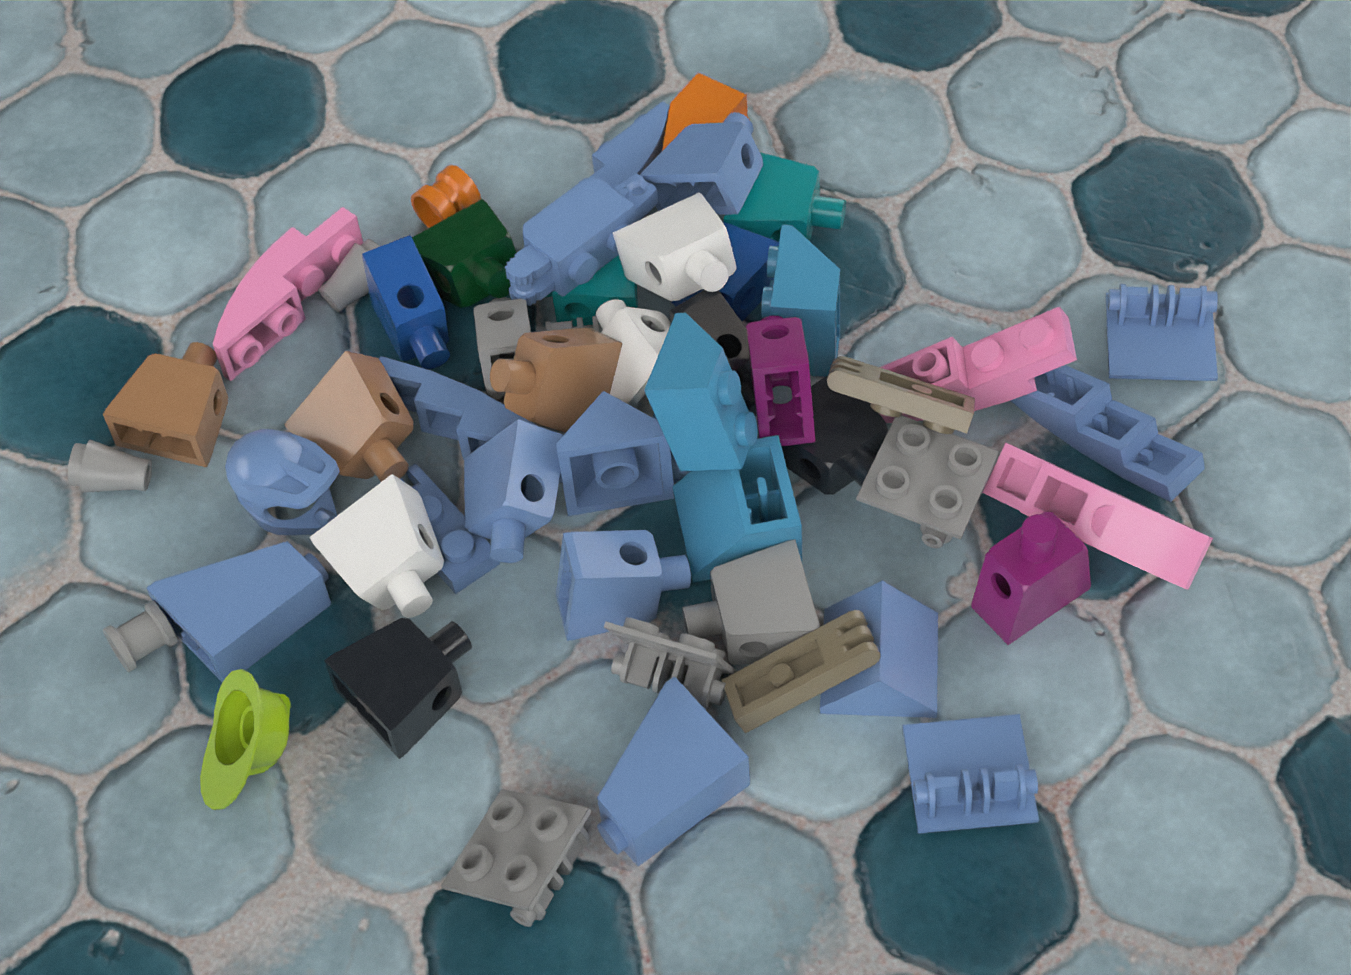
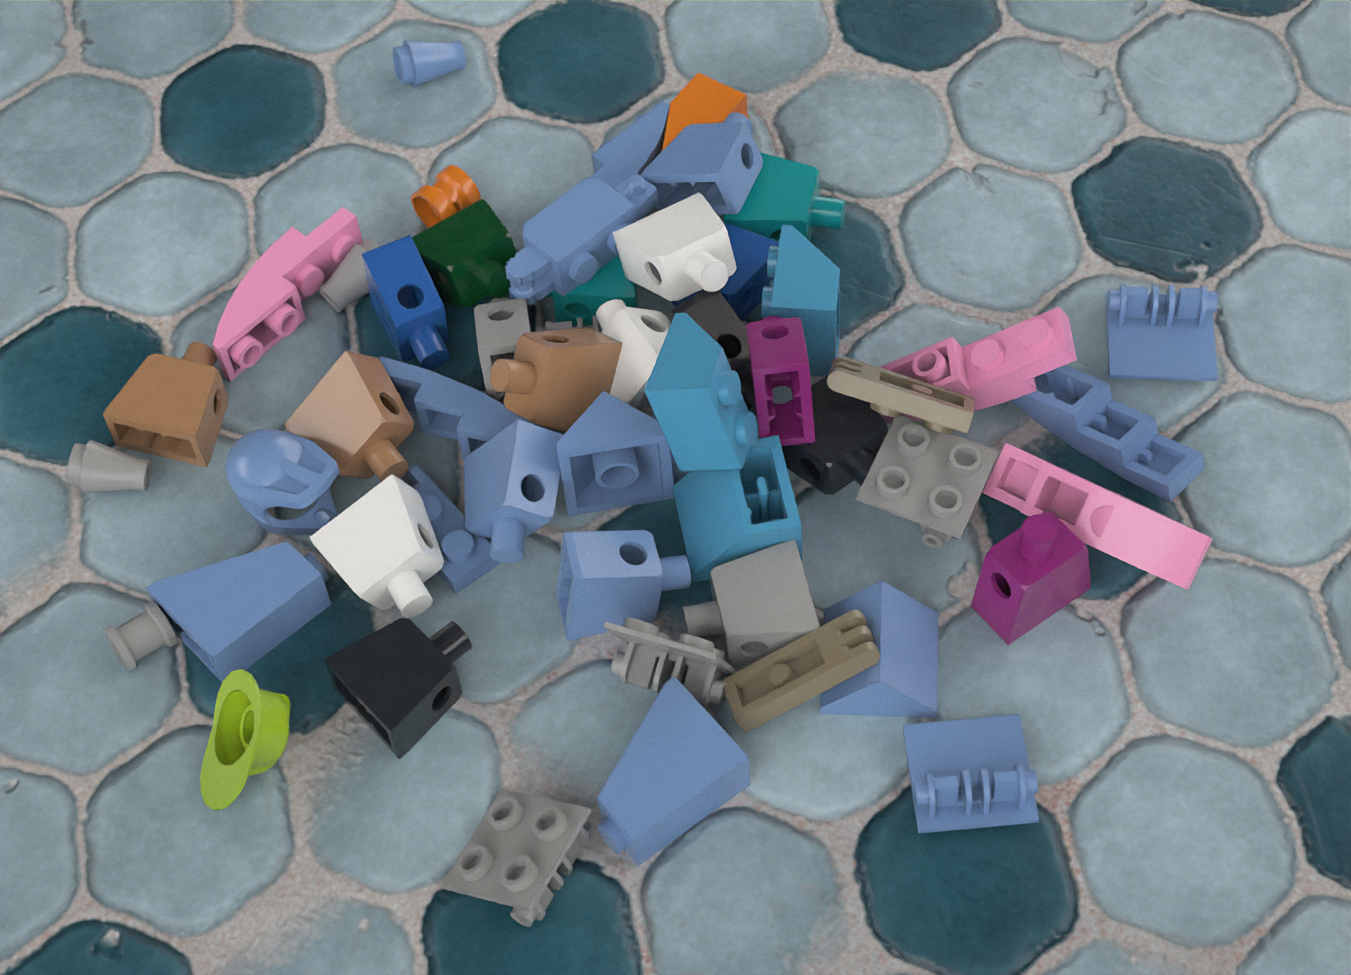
none -> medium blue cone [392,40,466,88]

